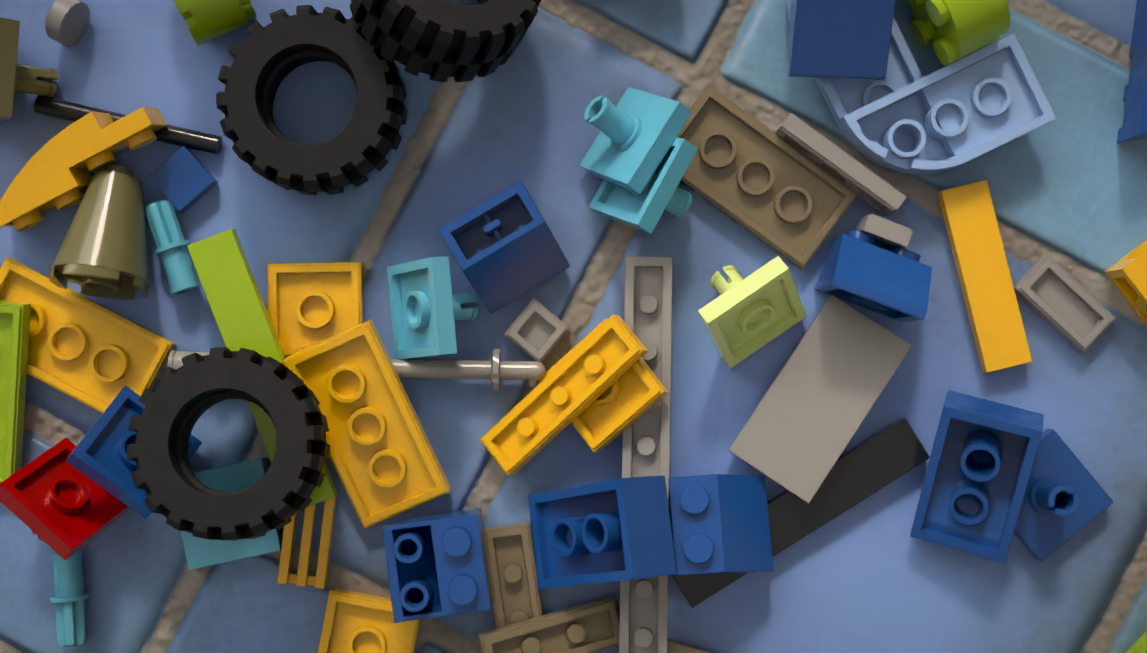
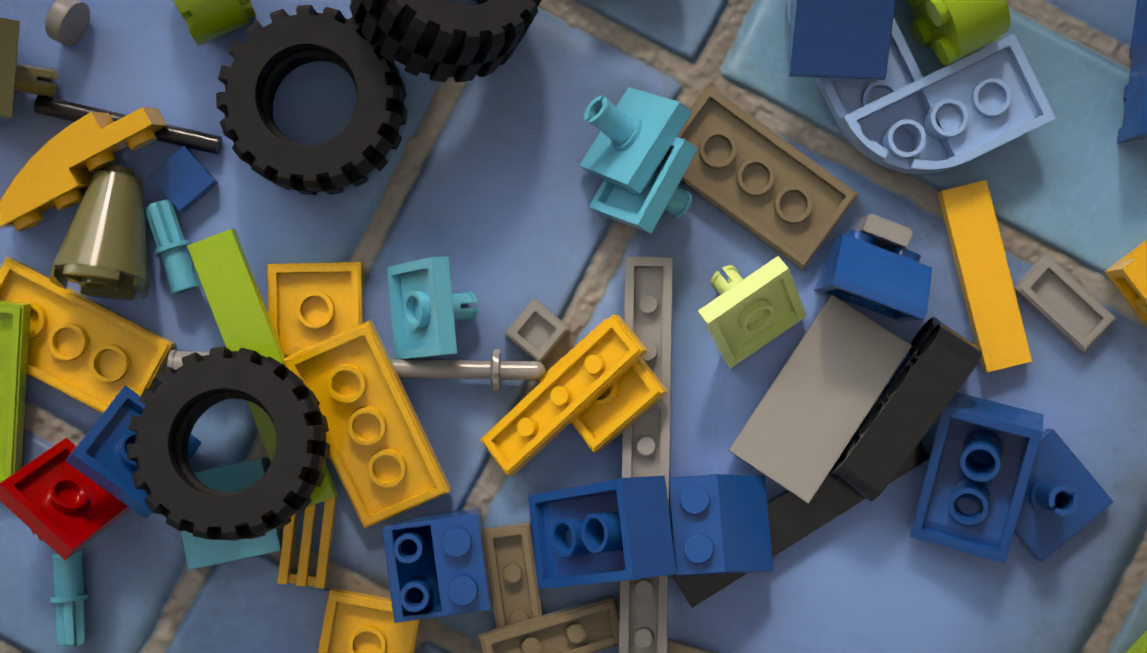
blue slope [438,180,570,314] -> none
light grey tile [775,113,906,215] -> none
none -> black beam [830,317,982,502]

